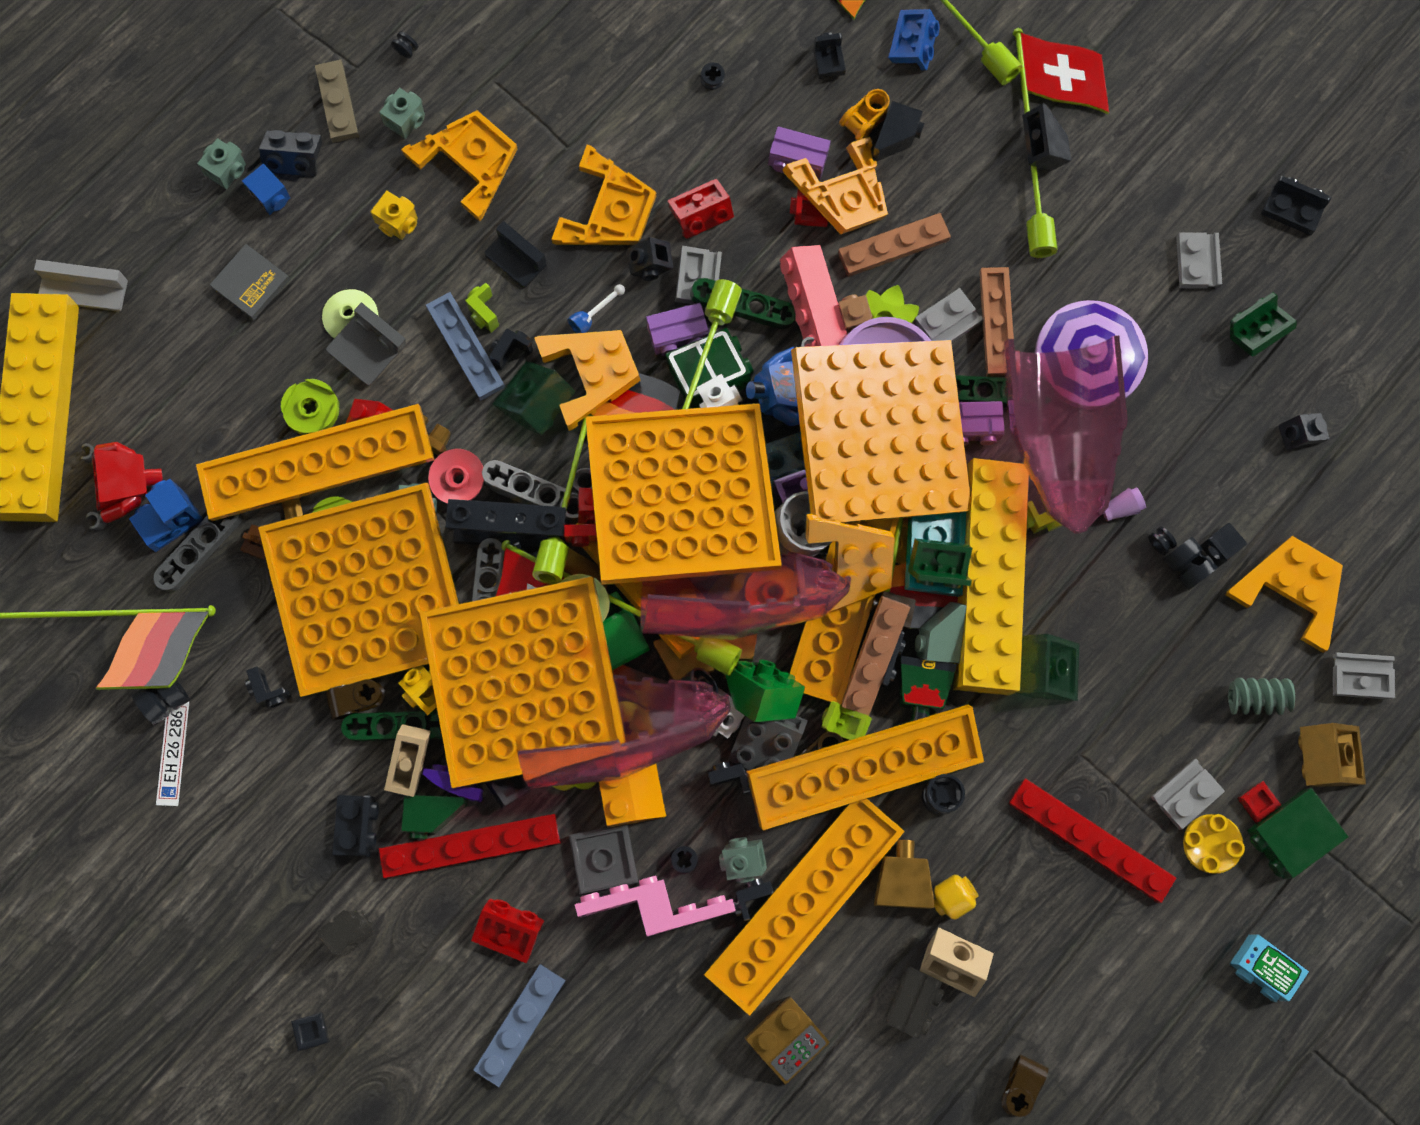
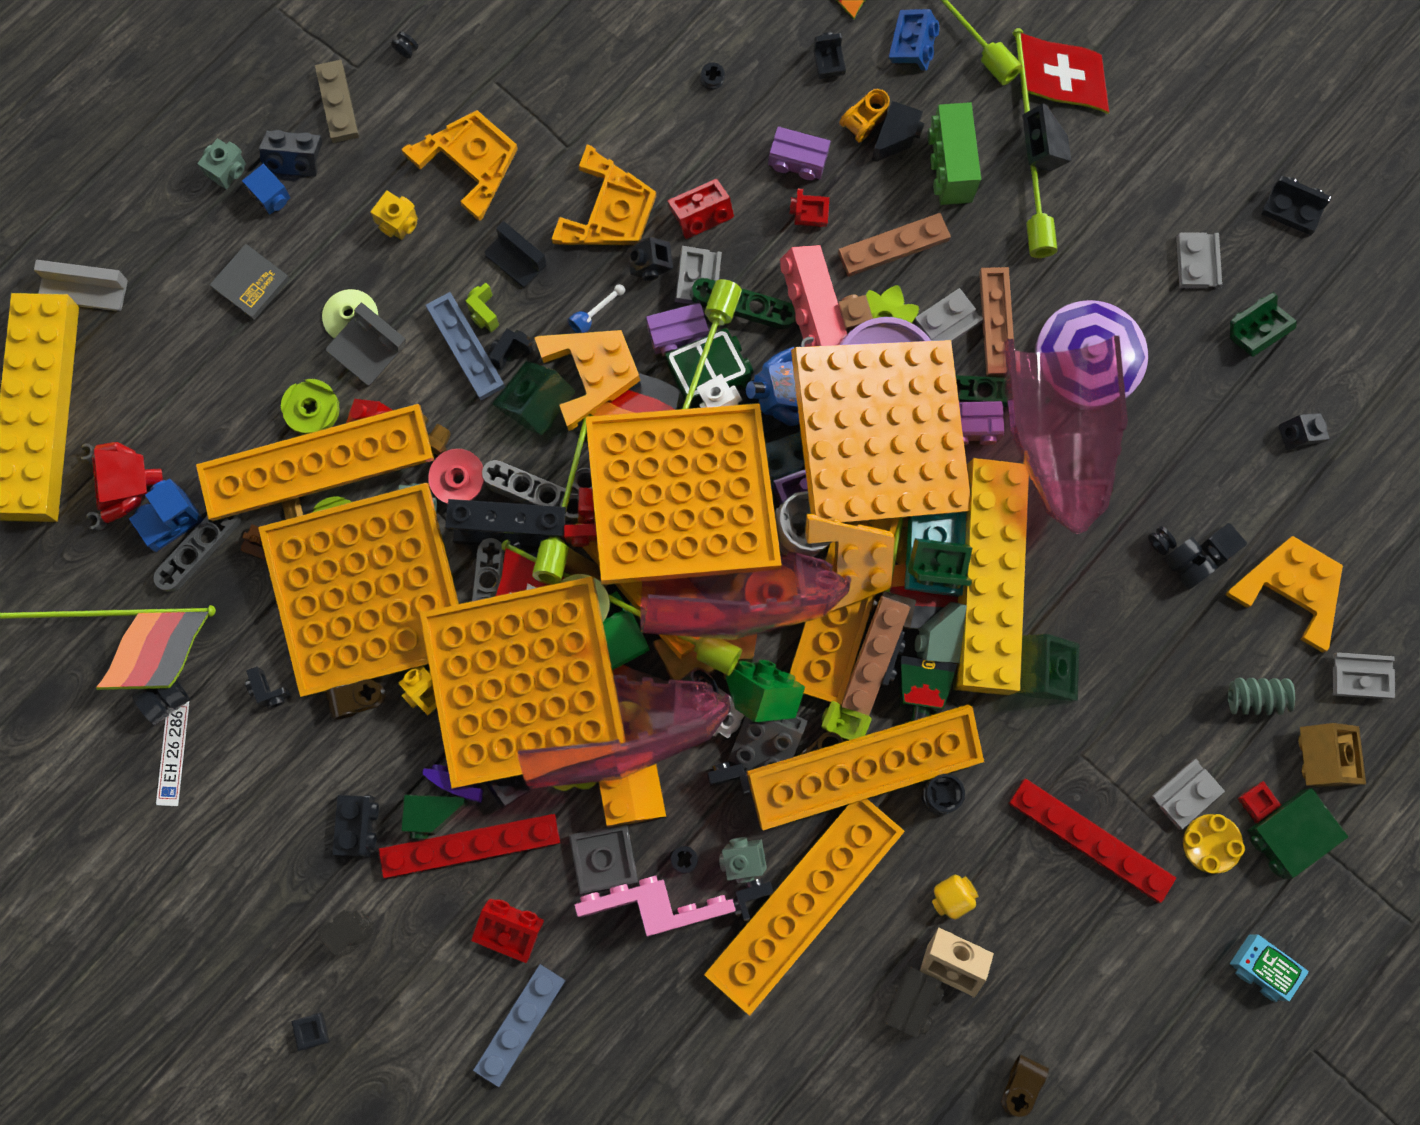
dark green beam [341,711,443,742] -> none
sand green brick [379,88,425,139] -> none
tan brick [384,724,431,797] -> none
pearl gold slope [745,997,830,1085] -> none
light orange wing [782,137,888,234] -> none
pearl gold torso [874,840,934,909] -> none
lime bracket [1027,501,1070,534] -> none
lavender cone [1100,487,1146,521] -> none
none -> bright green brick [927,102,981,205]

